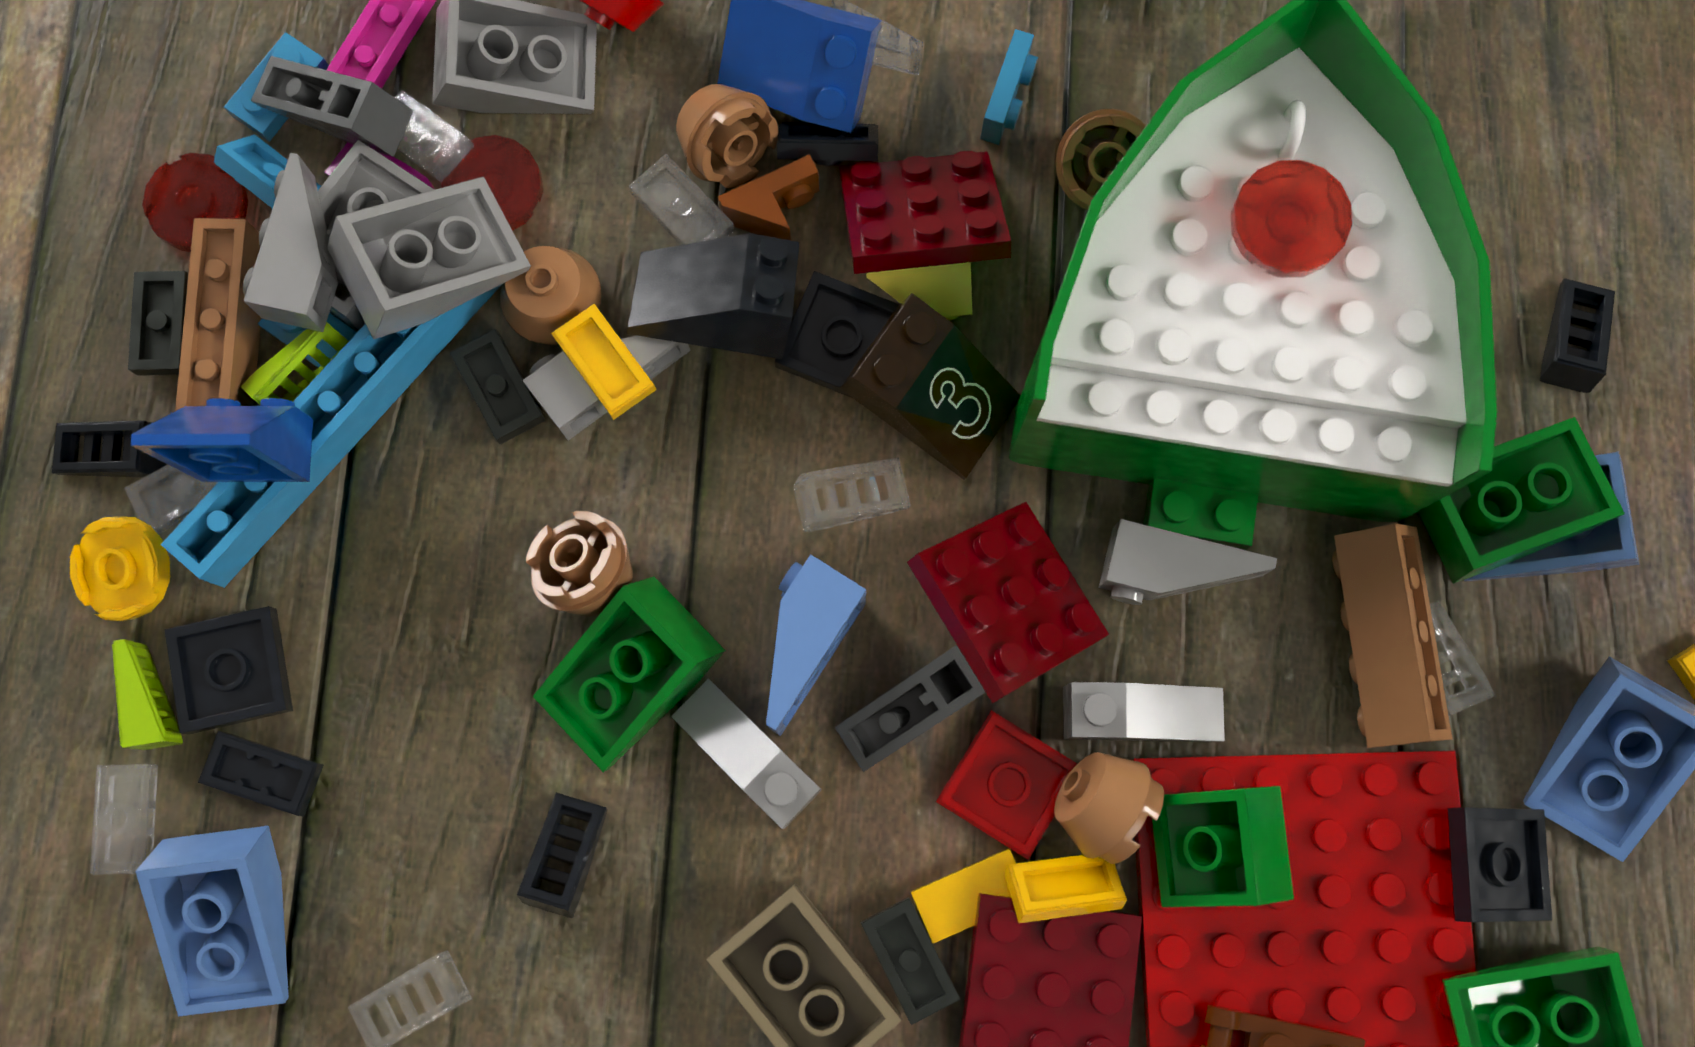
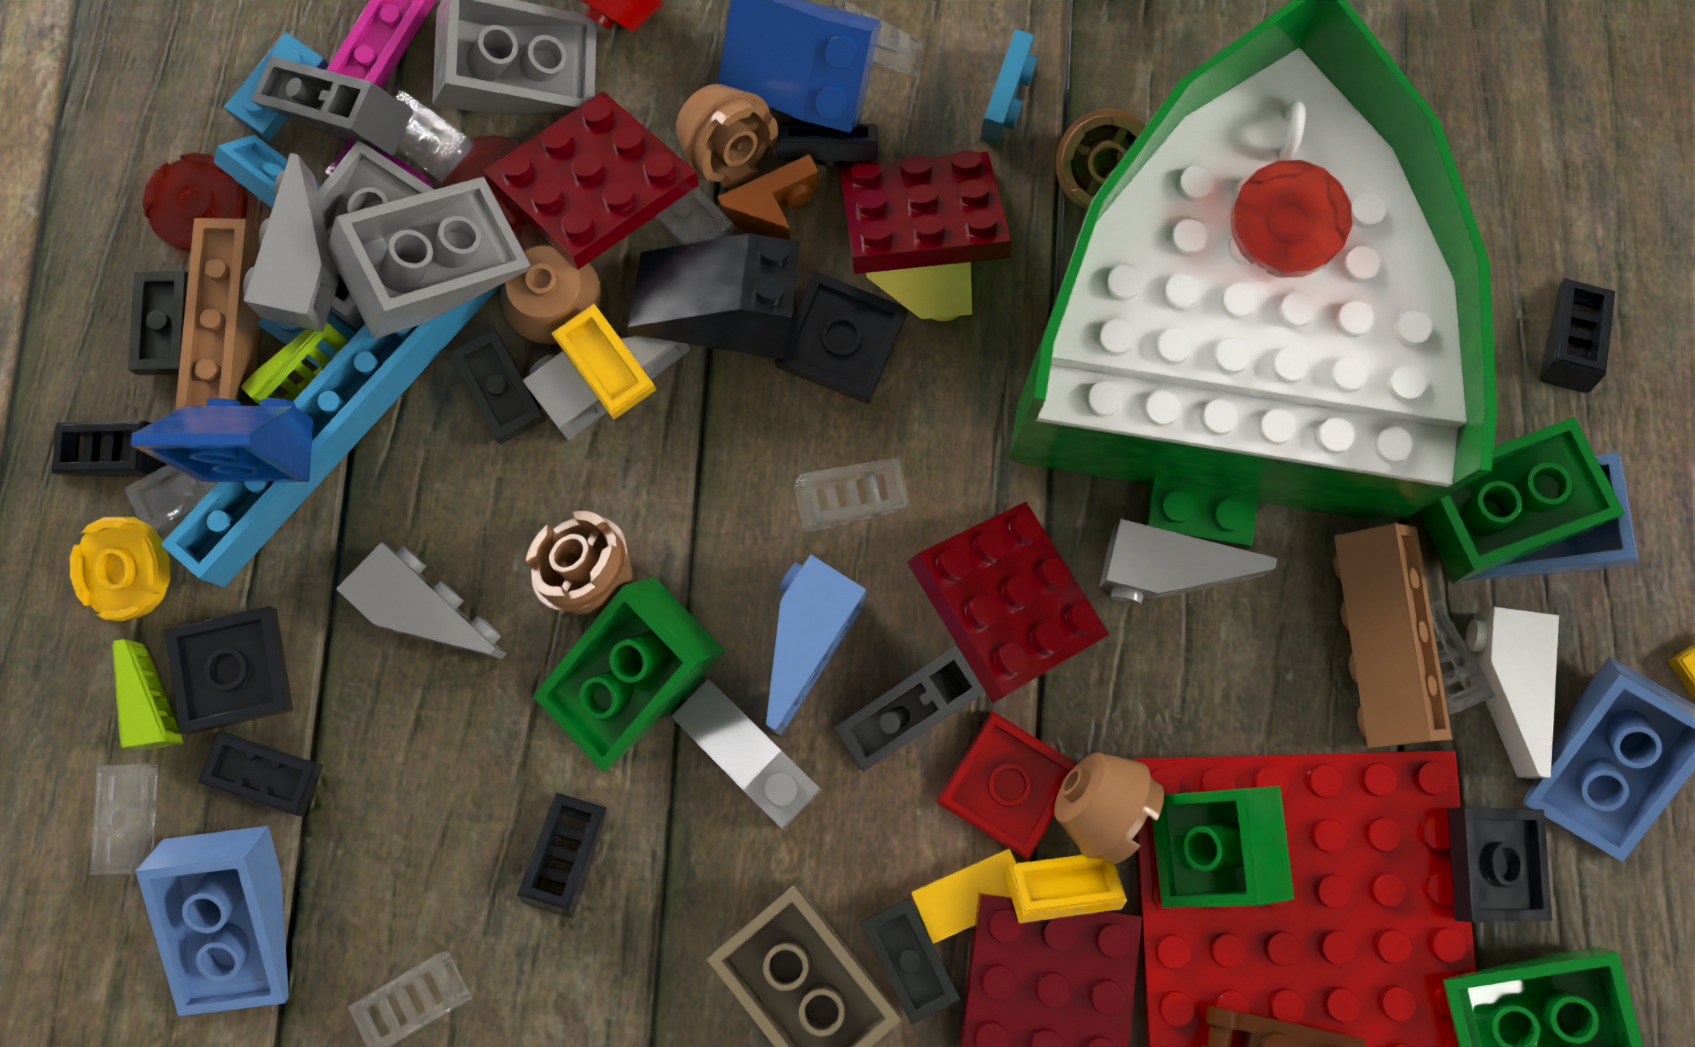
dark brown slope [840,293,1021,480] -> none
light grey slope [1063,682,1225,742] -> none
none -> light grey slope [336,542,507,660]
none -> dark red plate [483,91,699,270]
none -> white slope [1465,607,1559,779]

